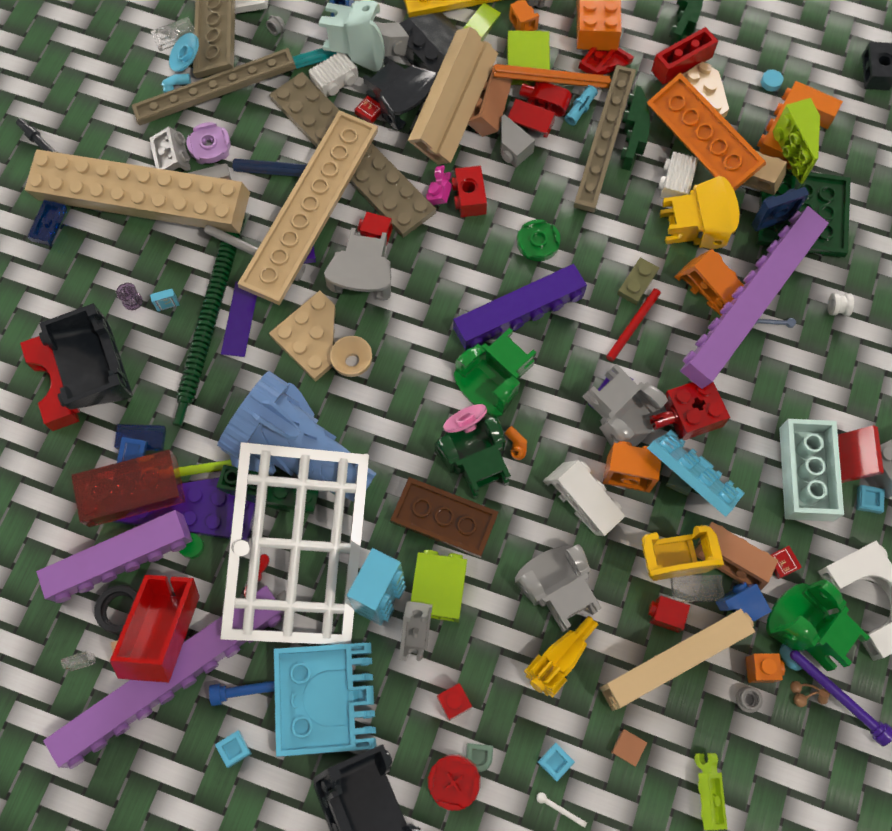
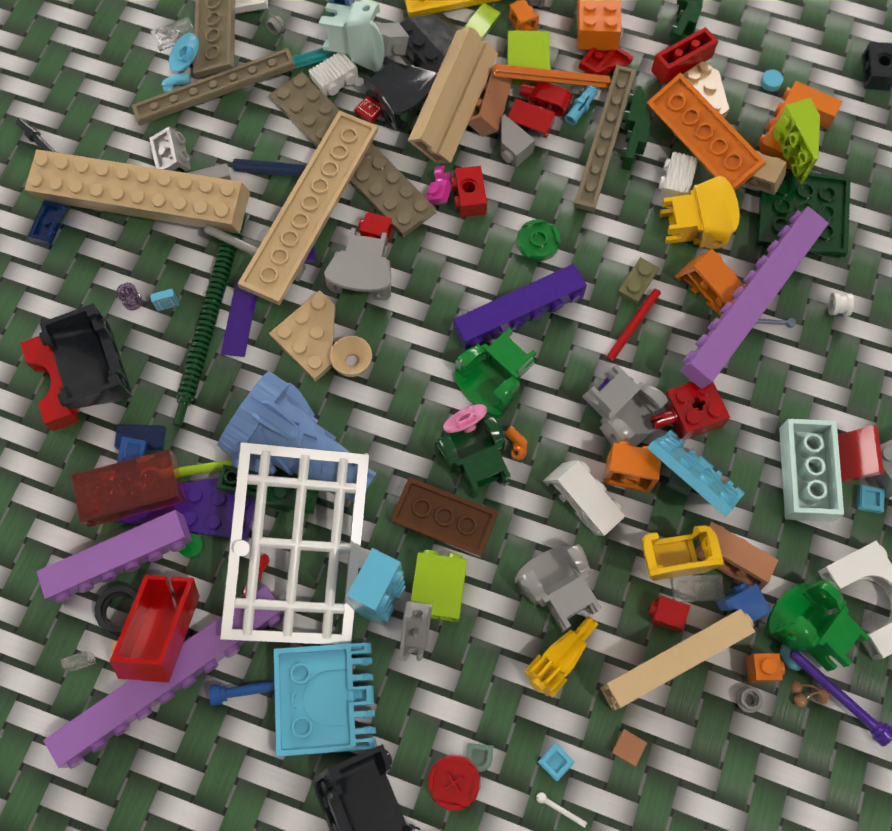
lavender plate [186,122,231,164] -> none
medium azure tile [215,730,252,768] -> none
red brick [437,683,472,721] -> none
lime plate [695,753,728,830] -> none
dark blue plate [751,187,809,232] -> none
red tile [770,546,802,579] -> none

